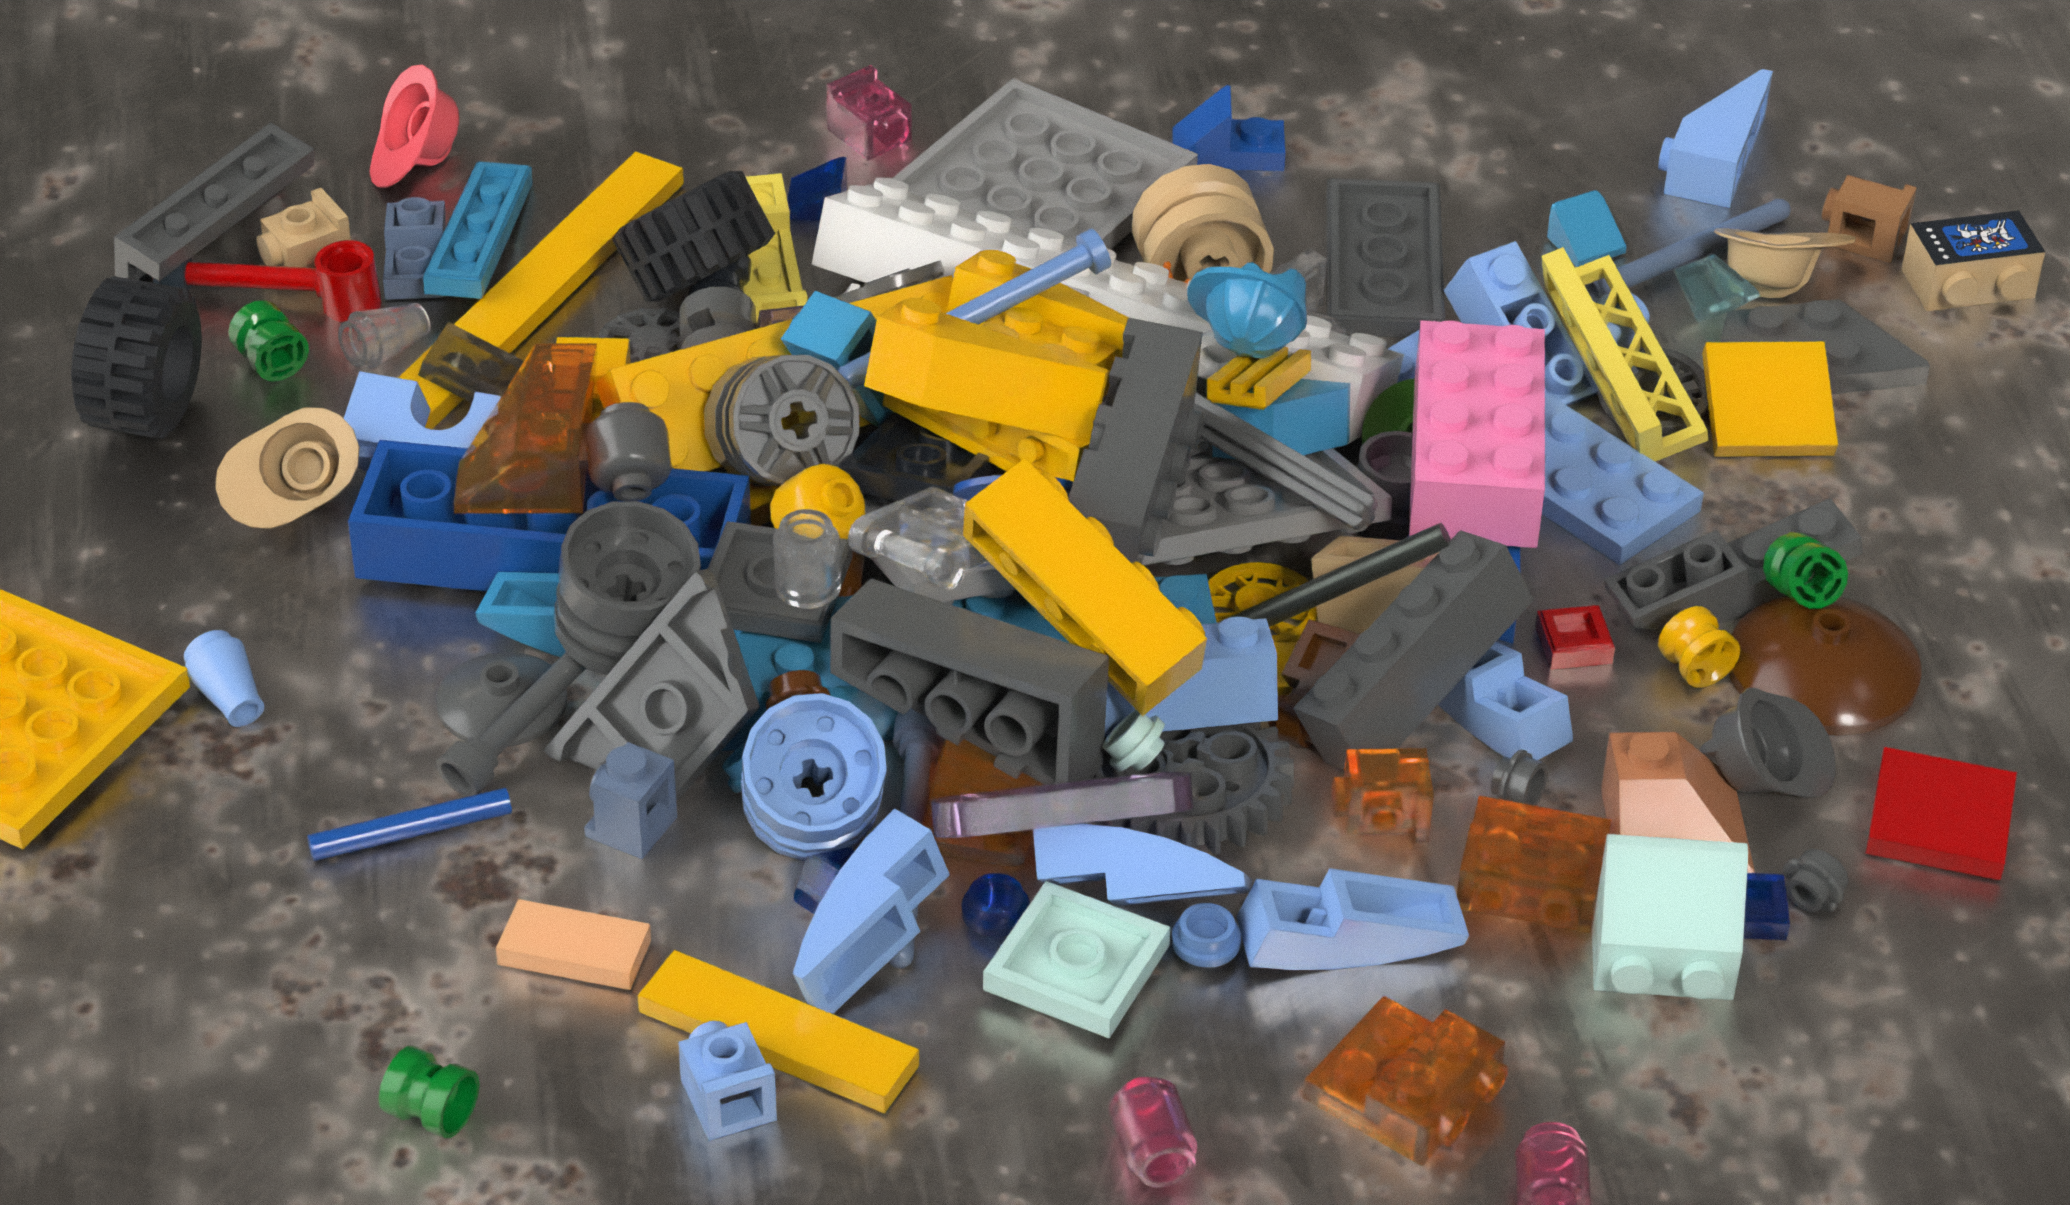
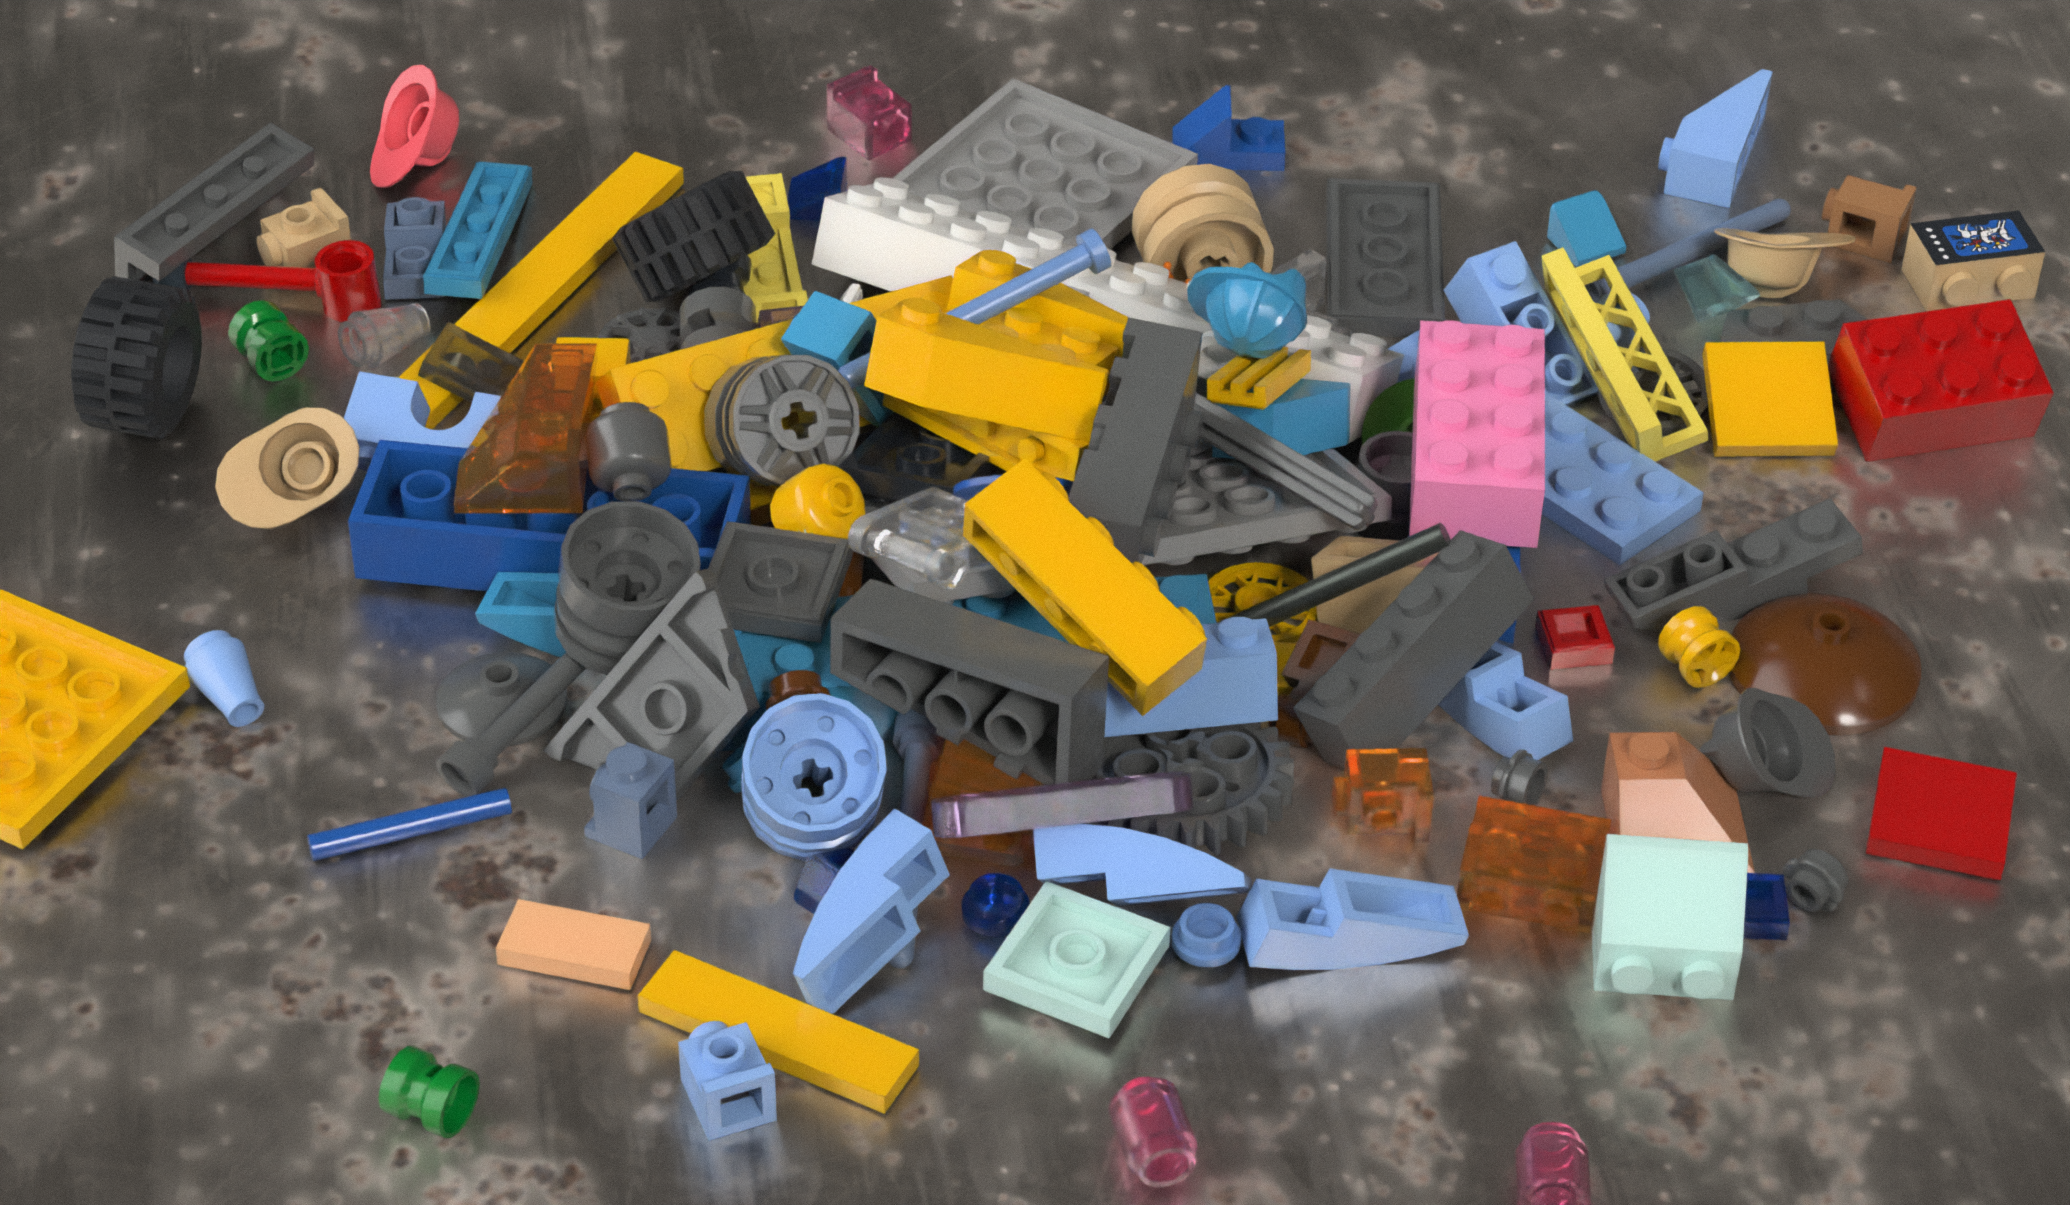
clear brick [773,509,841,609] -> none
dark grey wheel [835,260,945,303] -> none
light aqua plate [1103,710,1165,772] -> none
clear orange plate [1303,996,1508,1166] -> none
green wheel [1763,532,1848,609] -> none
none -> red brick [1828,299,2054,462]

